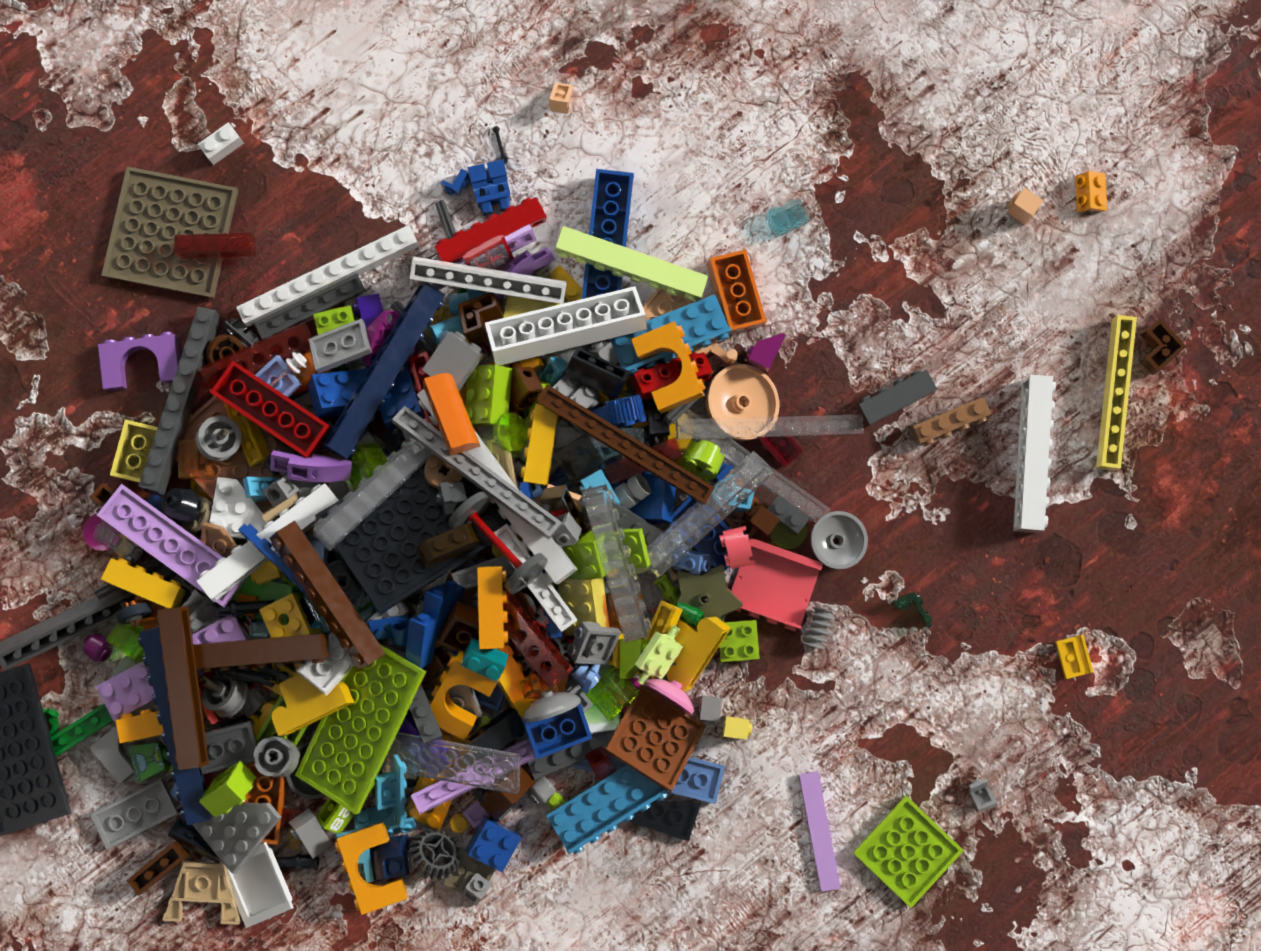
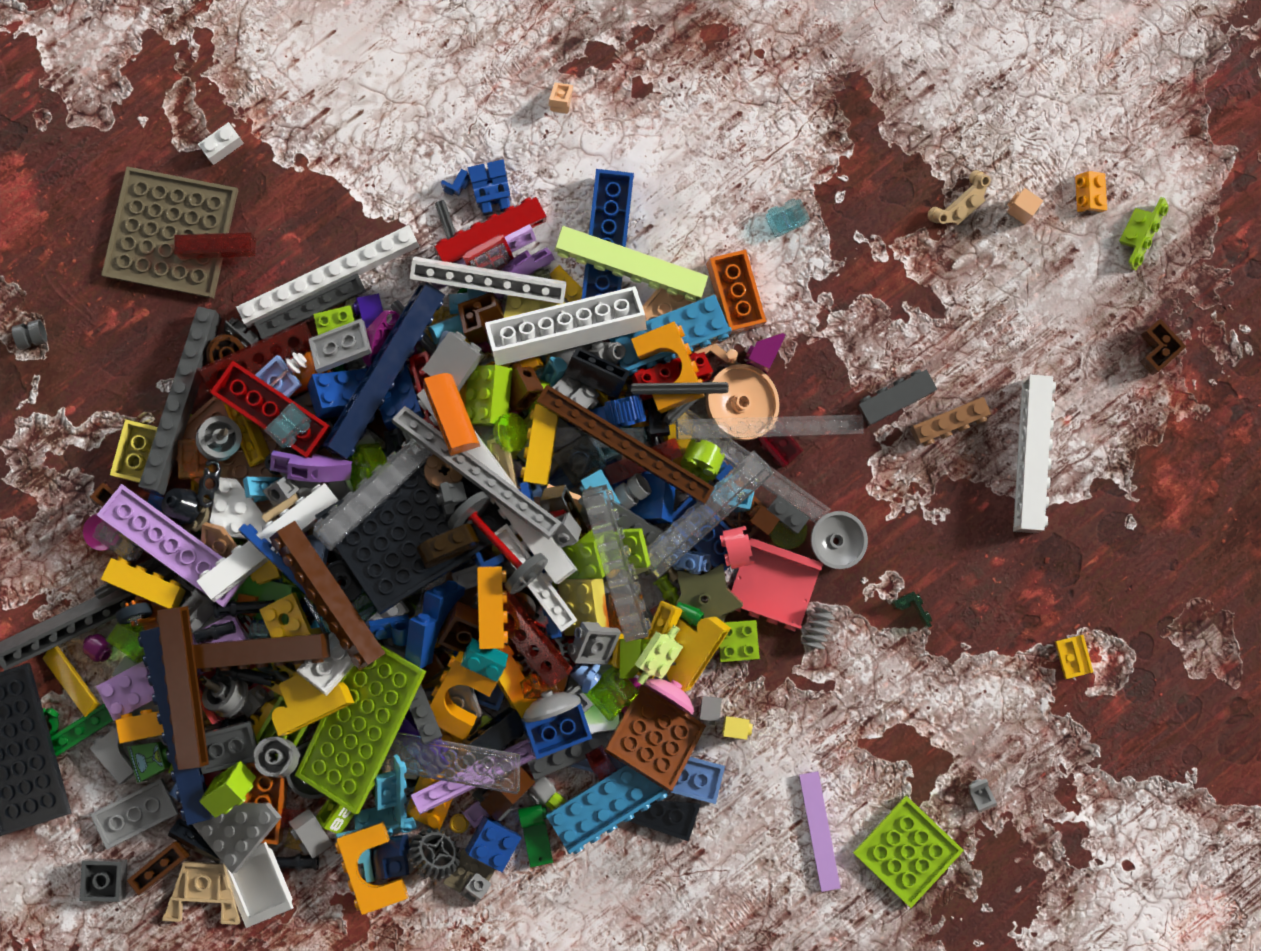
medium lavender arch [98,332,181,392] -> none
black hinge [492,126,508,164] -> none
light yellow brick [1096,315,1137,471] -> none
none -> dark grey wheel [12,319,47,350]
none -> yellow slope [42,646,100,717]
none -> dark grey brick [79,858,128,902]
none -> black pin [194,621,236,643]
none -> black piece [197,459,221,508]
none -> clear light blue brick [264,402,311,449]
none -> blue bracket [475,552,507,568]
none -> green door [518,804,554,868]
none -> light grey plate [607,342,625,361]
none -> dark grey axle [631,382,729,395]
none -> tan plate [928,170,991,225]
none -> lime bracket [1119,197,1169,271]

